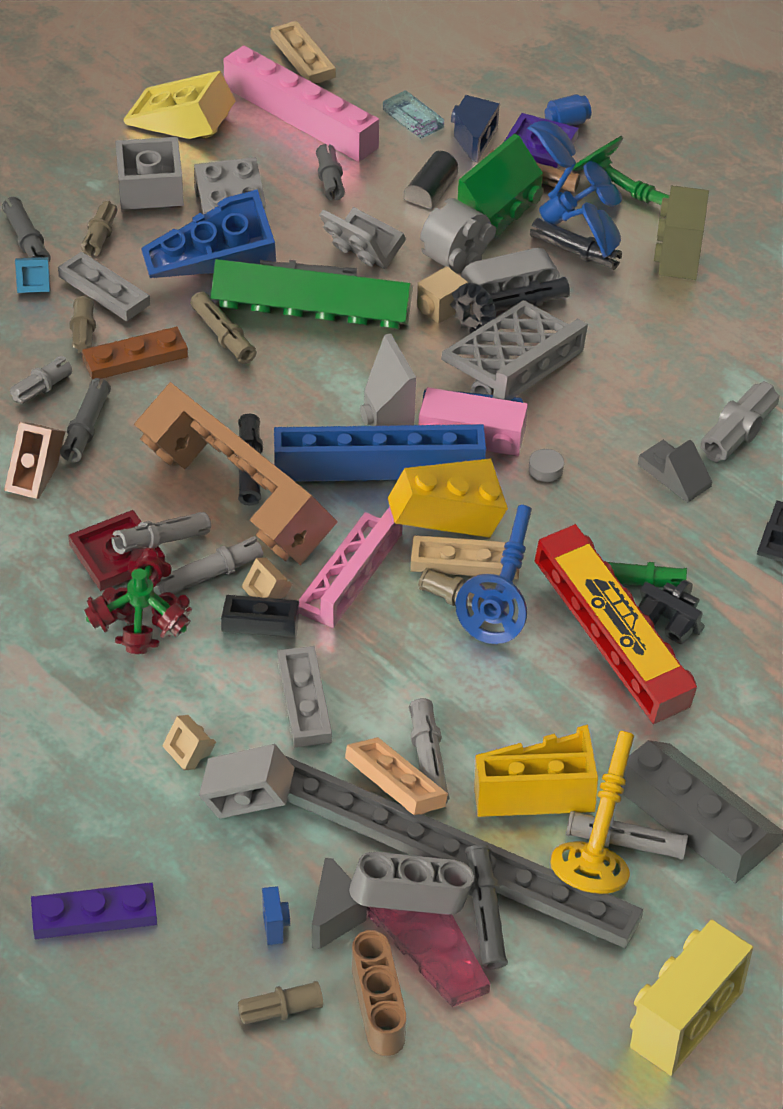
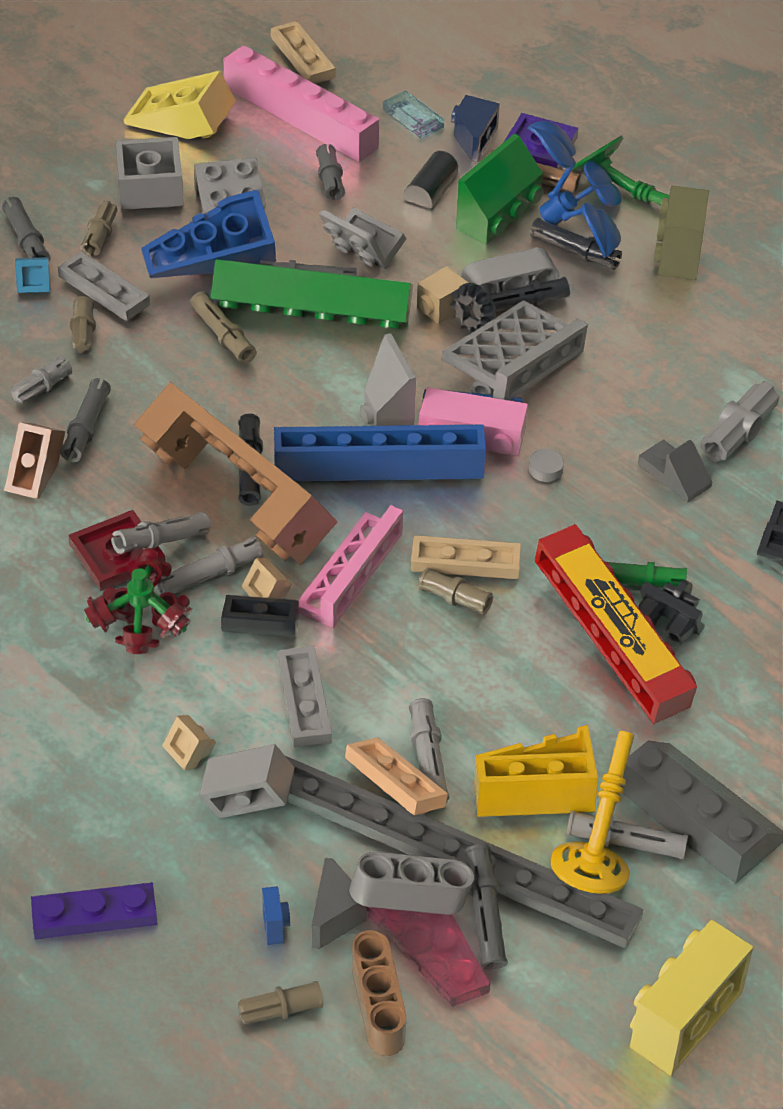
dark orange plate [82,326,188,380] -> none
yellow wedge [388,458,508,538] -> none
light grey brick [420,198,496,273] -> none
blue dish [456,505,532,644] -> none
blue brick [544,94,592,126] -> none

